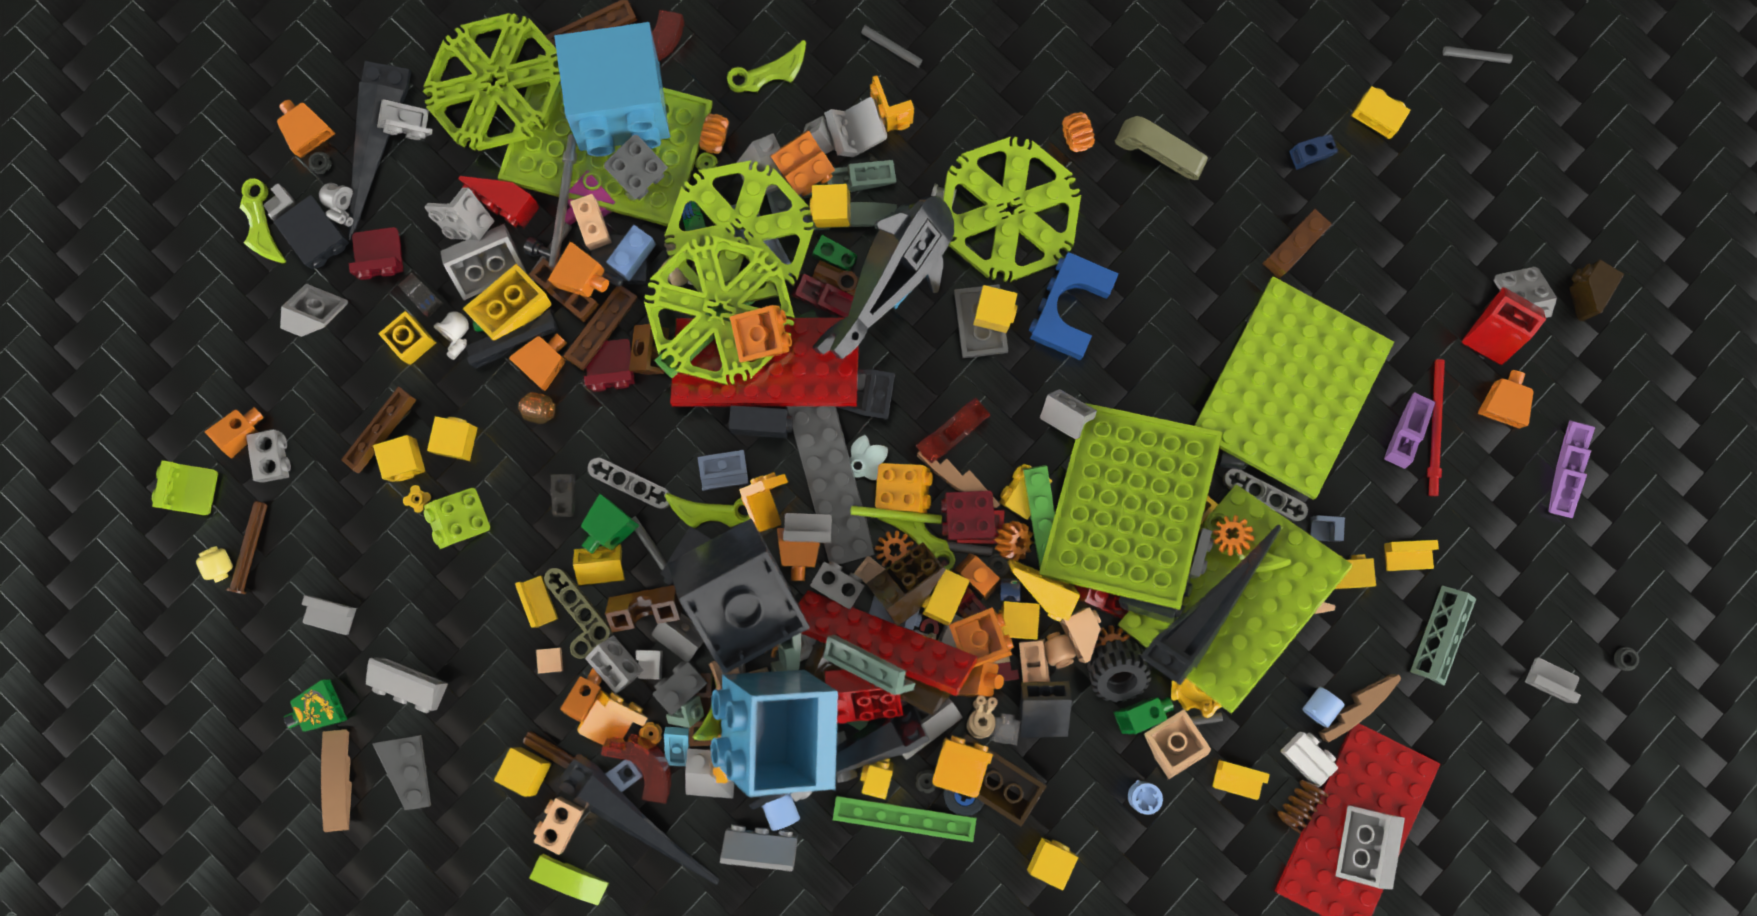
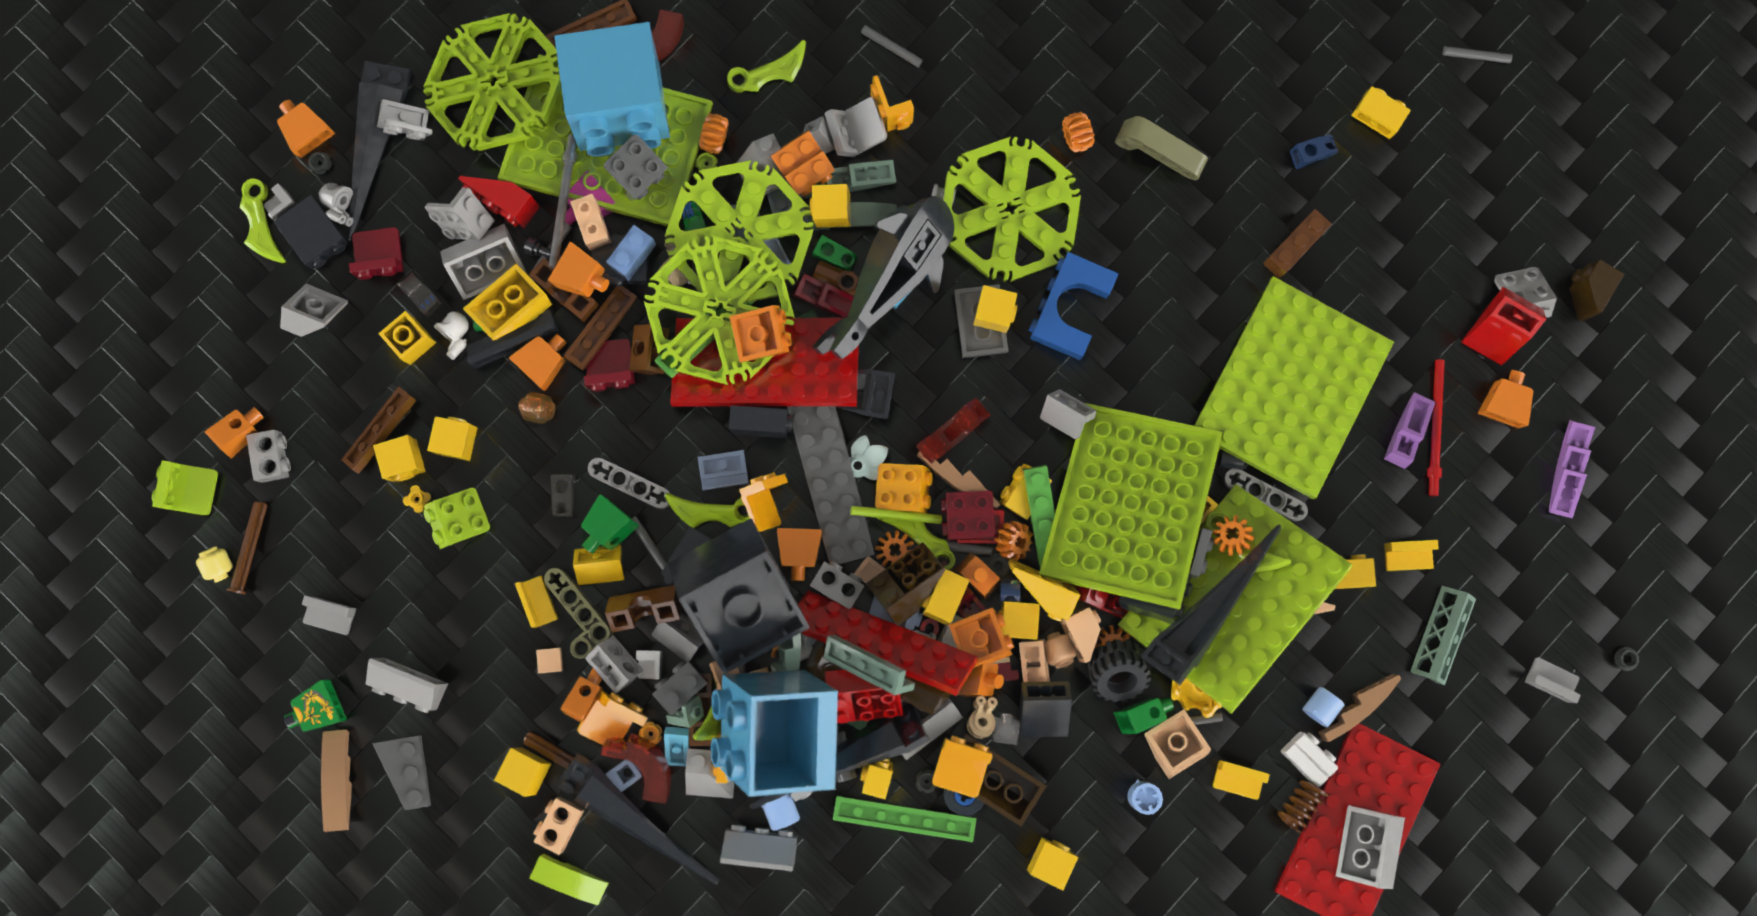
light grey panel [783,513,832,543] -> none
sand blue panel [1310,516,1345,542] -> none

